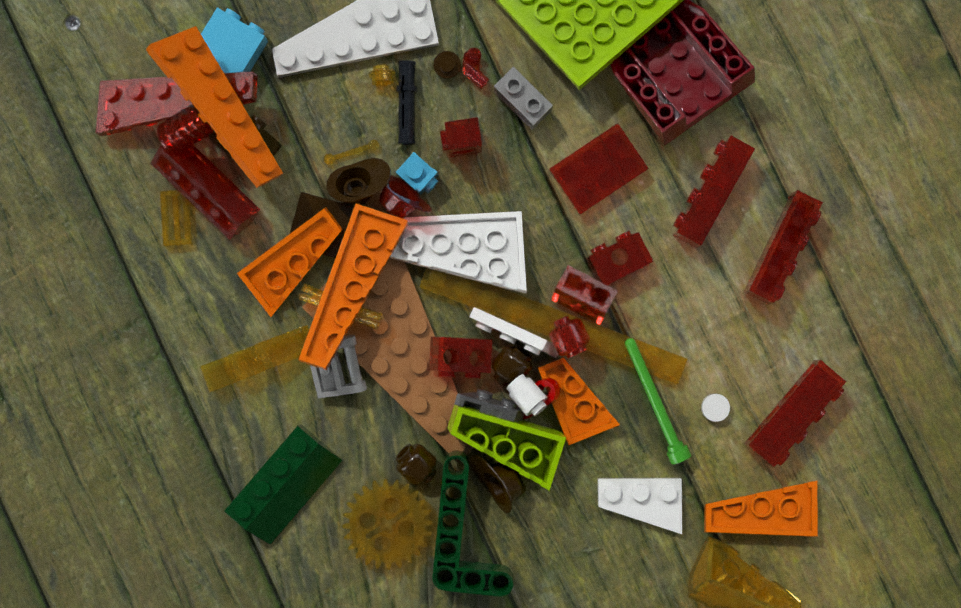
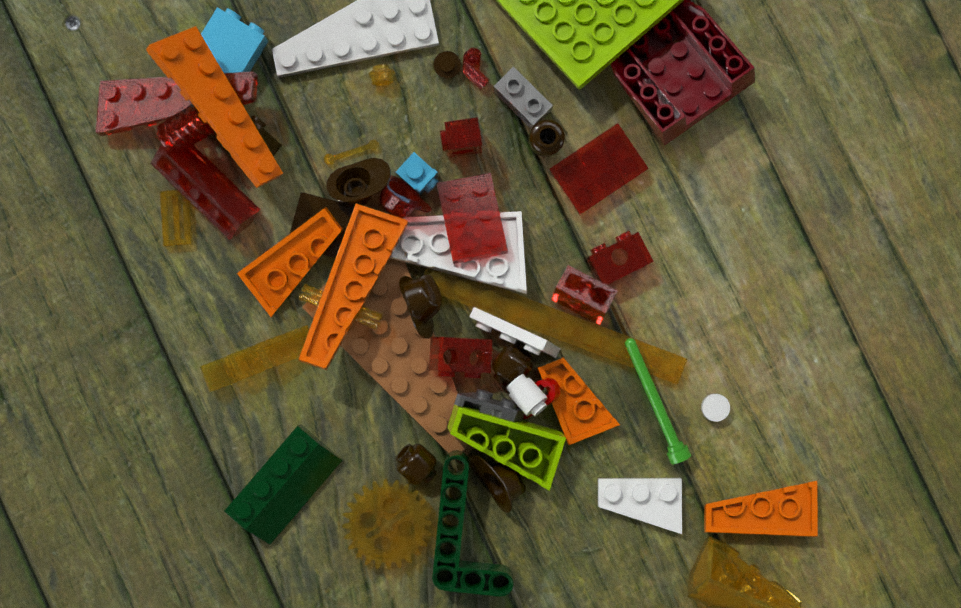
light grey plate [310,335,367,398] -> none
black pin [396,60,418,145] -> none
clear red head [549,315,590,359] -> none
clear red brick [673,135,755,248] -> none
clear red brick [744,190,823,304] -> none
clear red brick [744,360,846,467] -> none
none -> dark brown piece [399,274,442,339]
none -> clear red plate [437,173,508,264]
none -> dark brown head [528,120,565,157]

